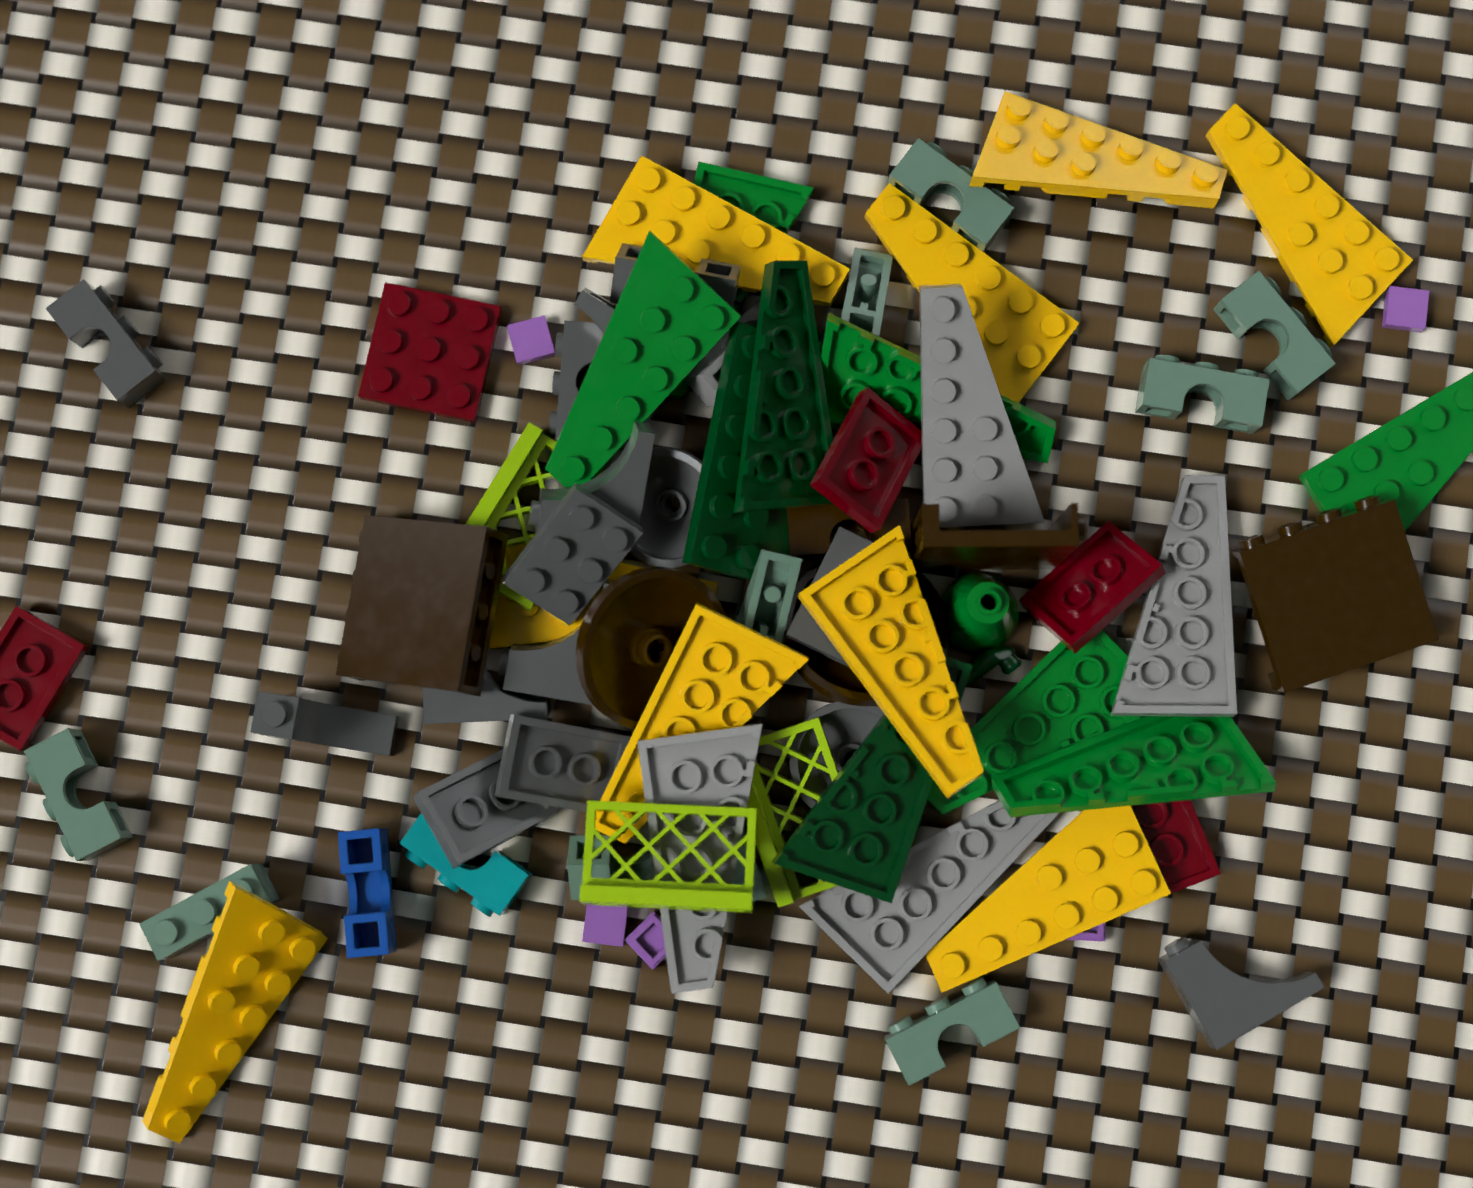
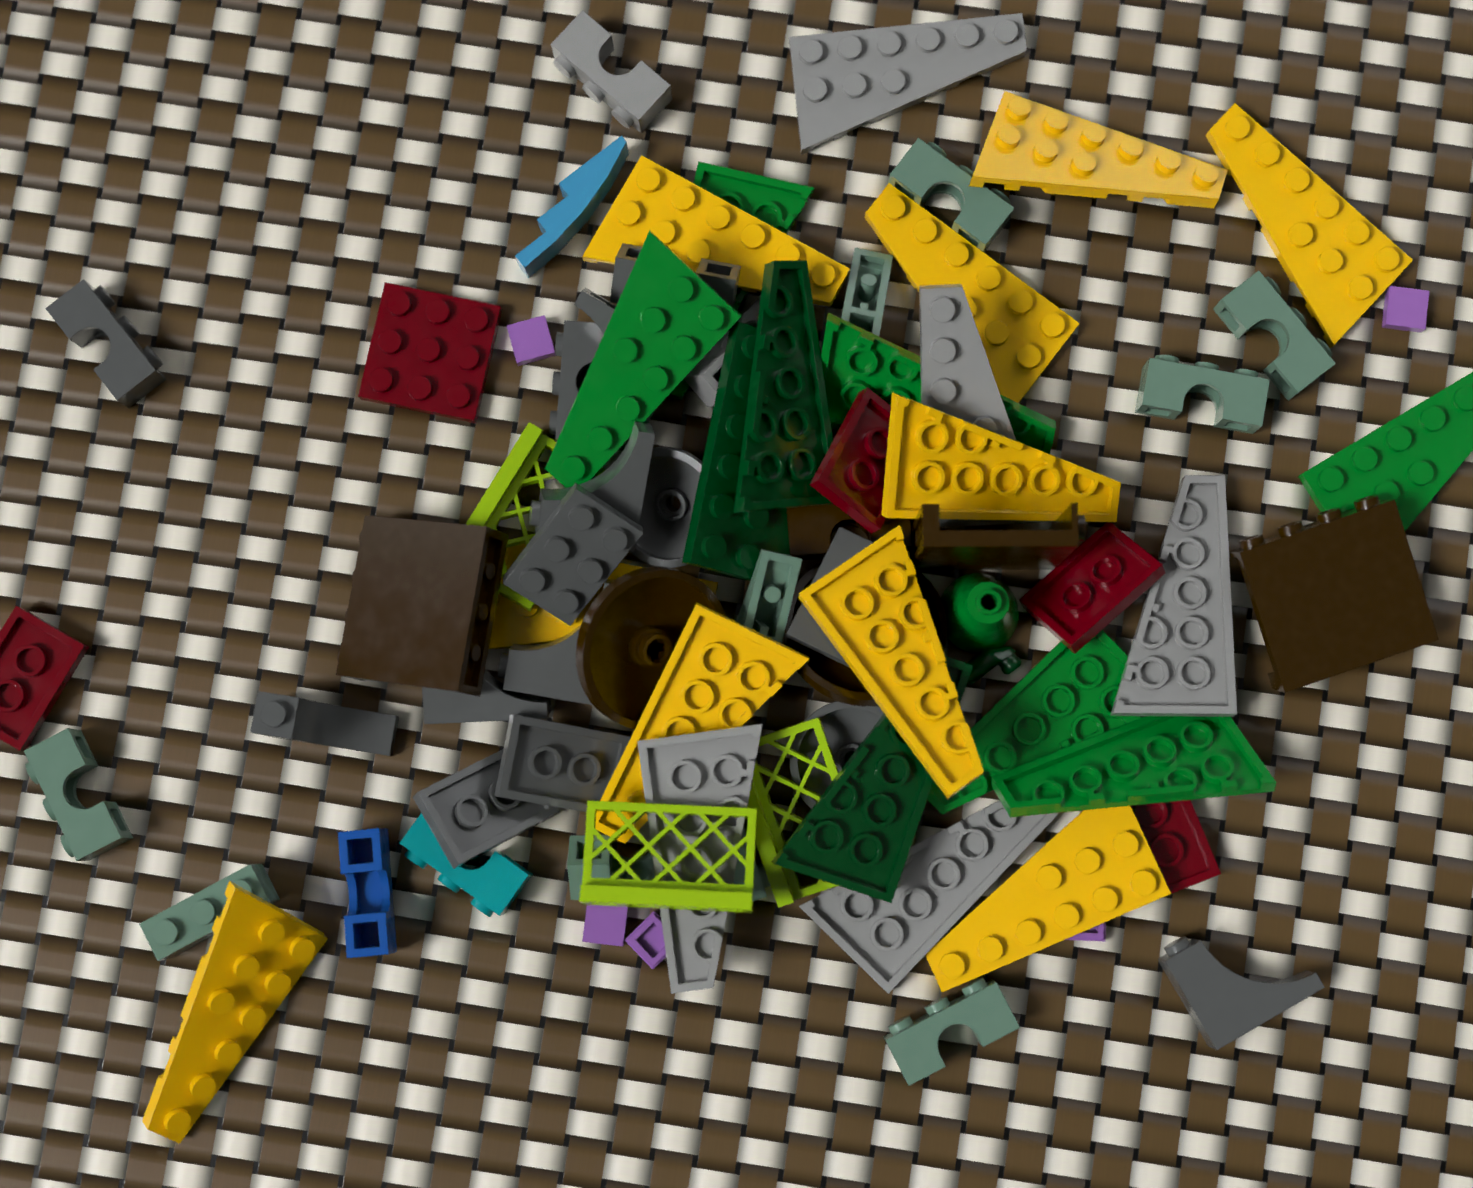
none -> dark azure slope [515,136,629,278]
none -> light grey arch [551,10,672,133]
none -> light grey wing [789,13,1027,155]
none -> yellow wing [881,392,1121,522]

